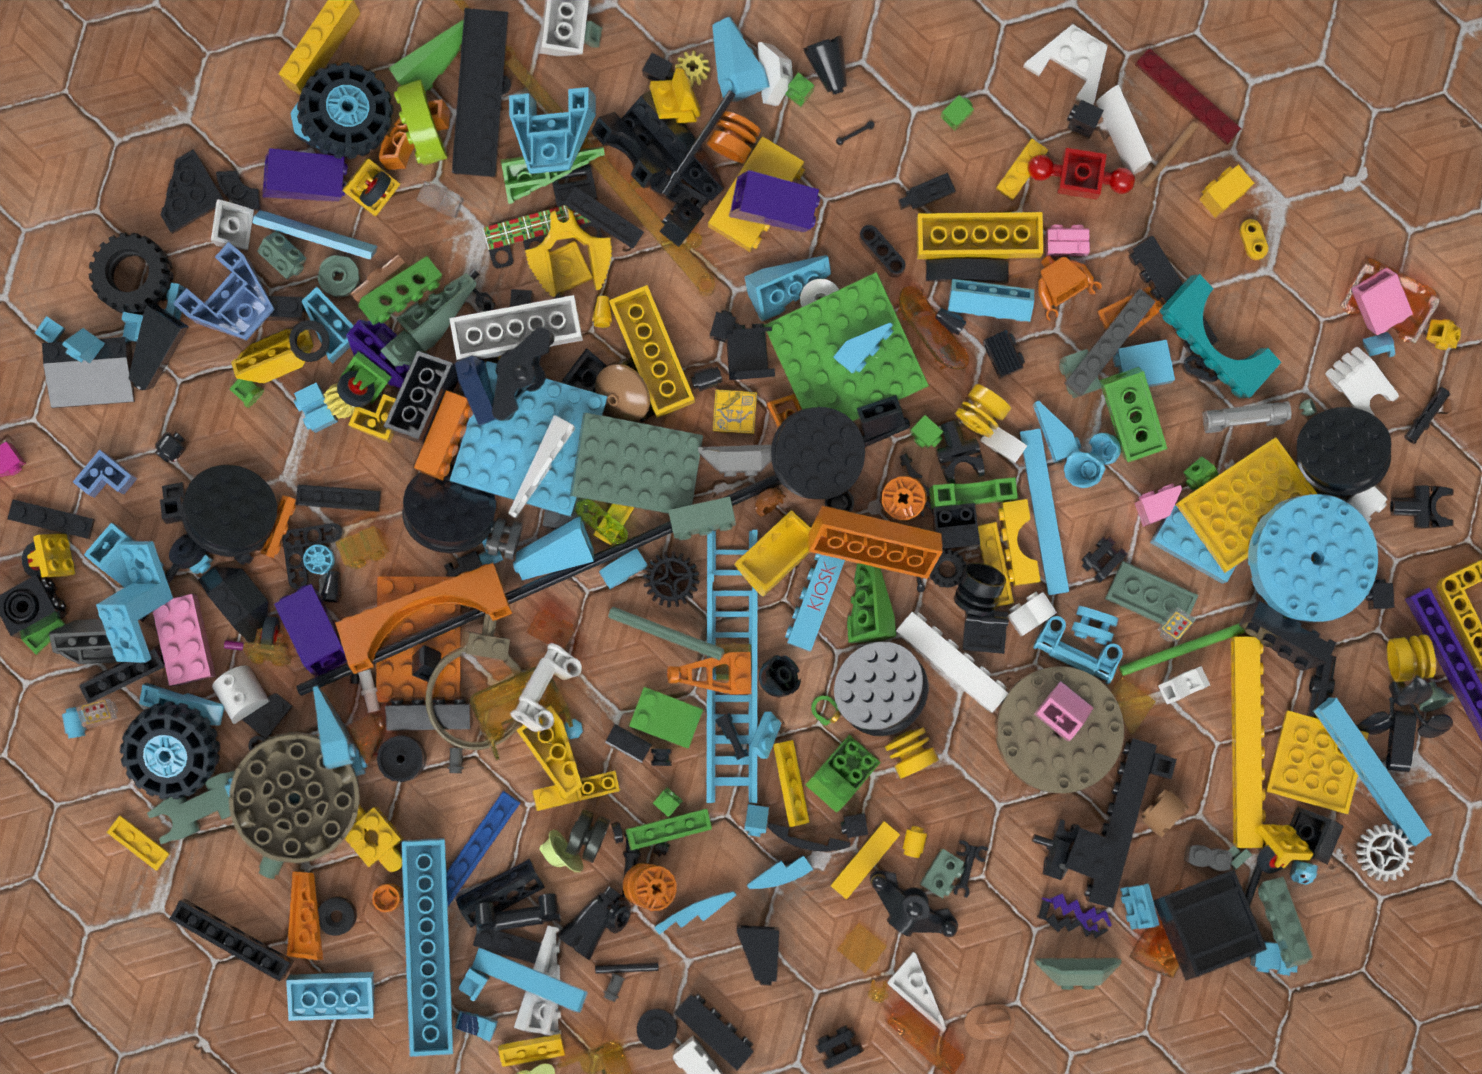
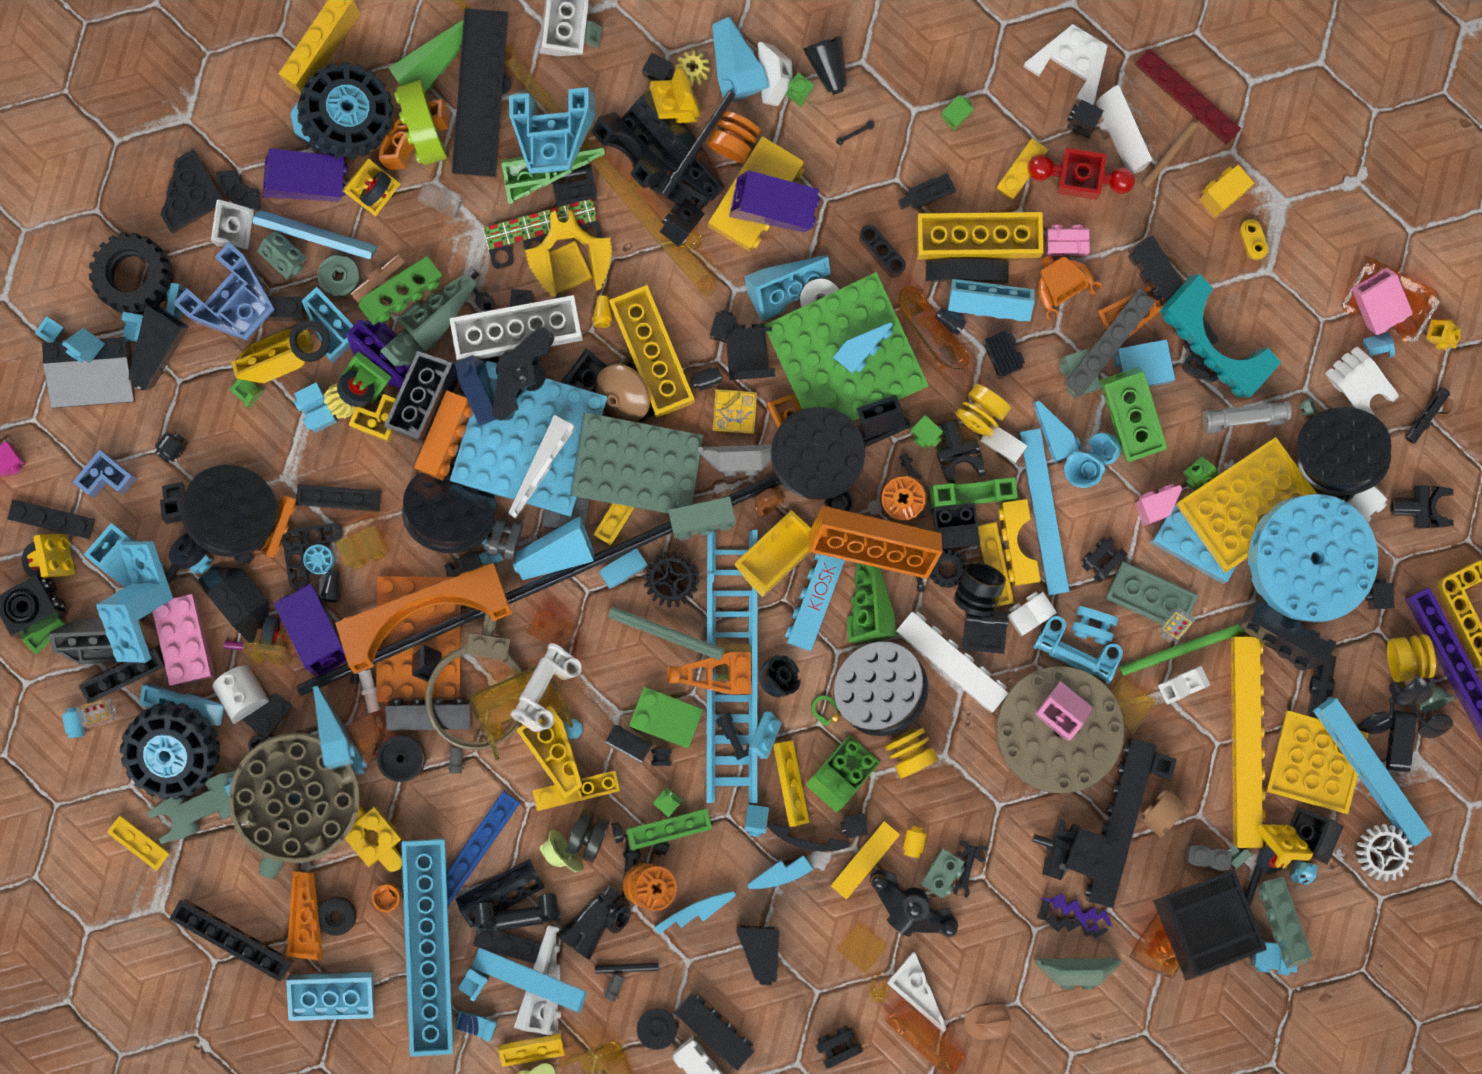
black plate [564,186,644,249] -> none
clear neon green beam [576,499,628,544] -> none
medium azure plate [1120,883,1160,930] -> none

